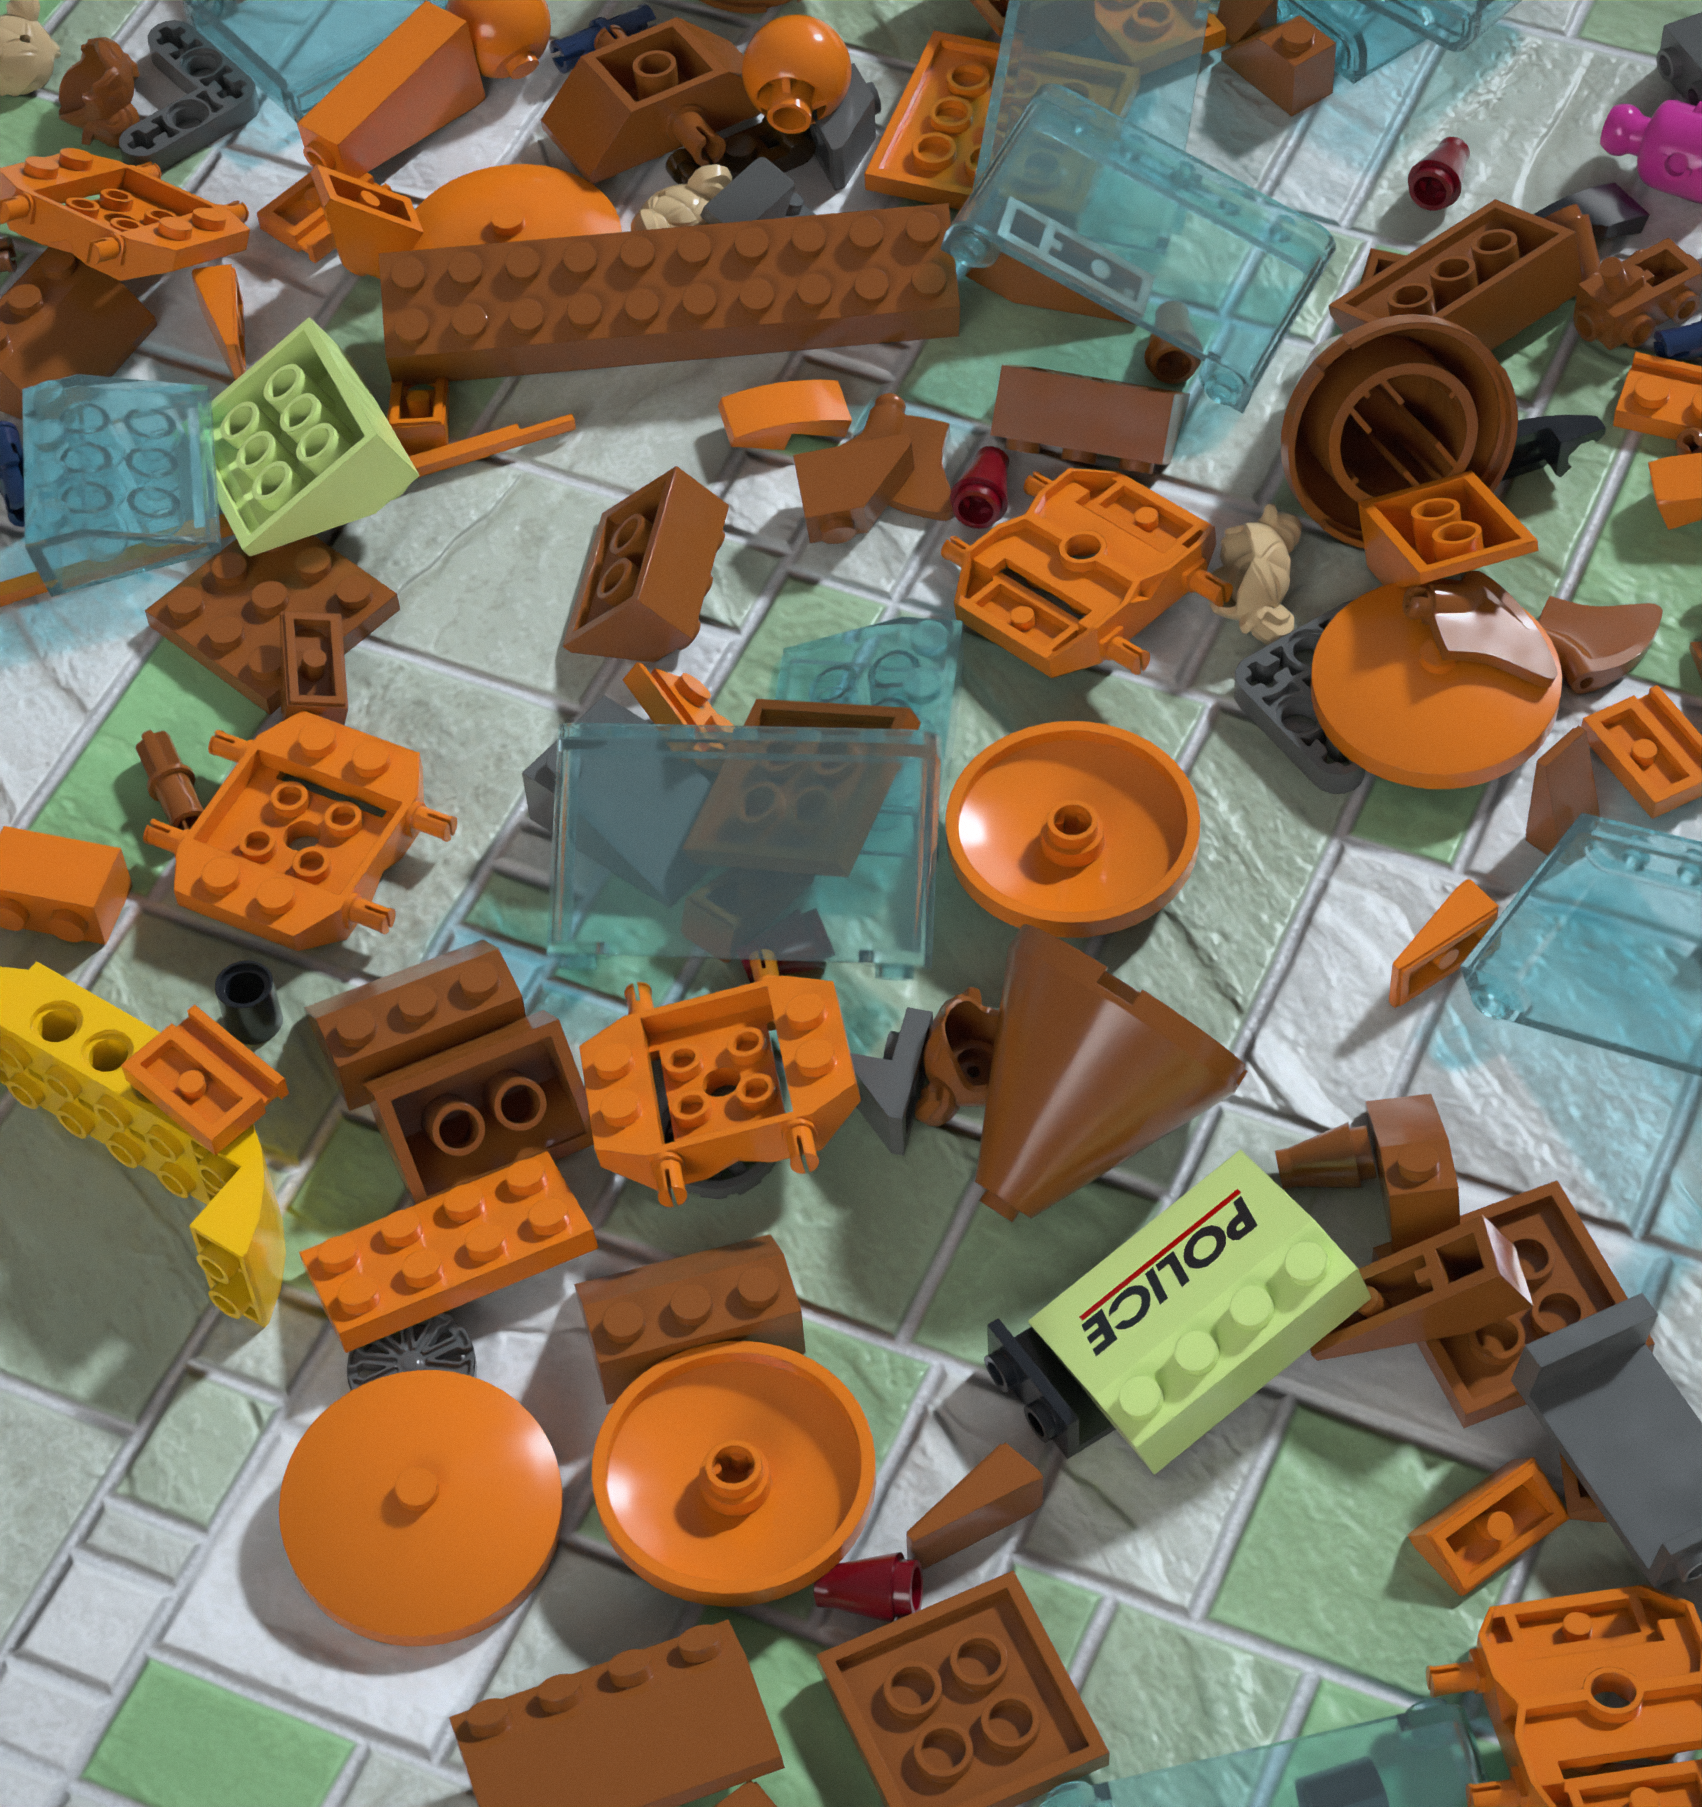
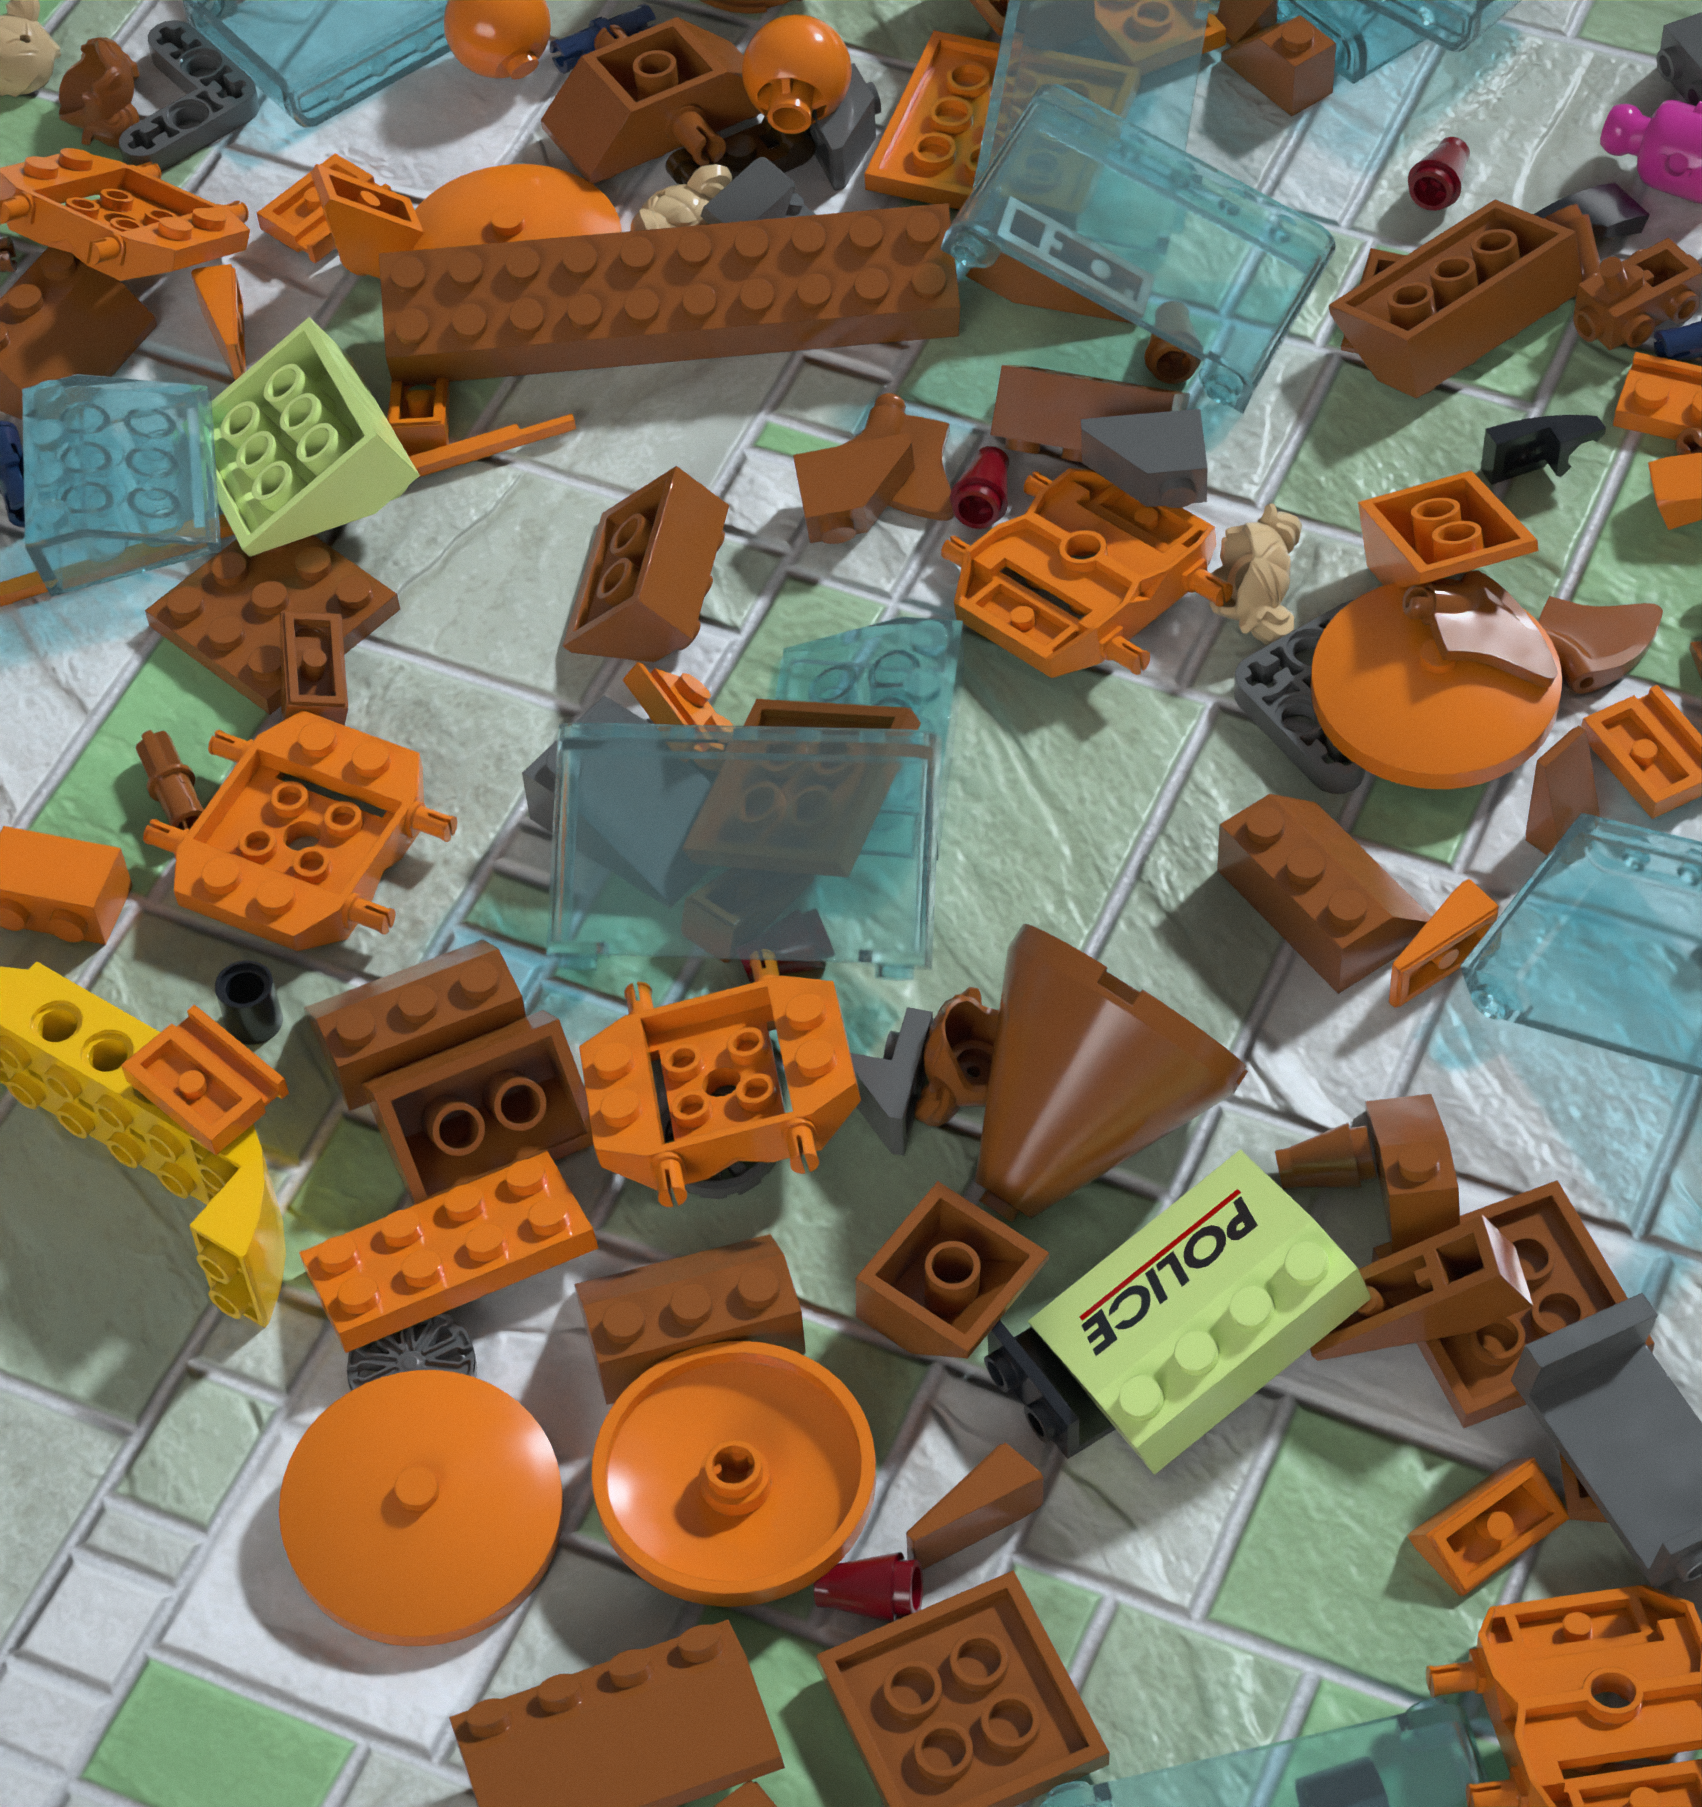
orange slope [297,0,486,178] -> none
orange slope [718,380,852,450] -> none
orange dish [945,721,1200,938] -> none
dark orange cone [1280,314,1518,548] -> none
none -> dark orange slope [855,1181,1049,1359]
none -> dark grey slope [1081,409,1208,508]
none -> dark orange slope [1217,794,1431,994]

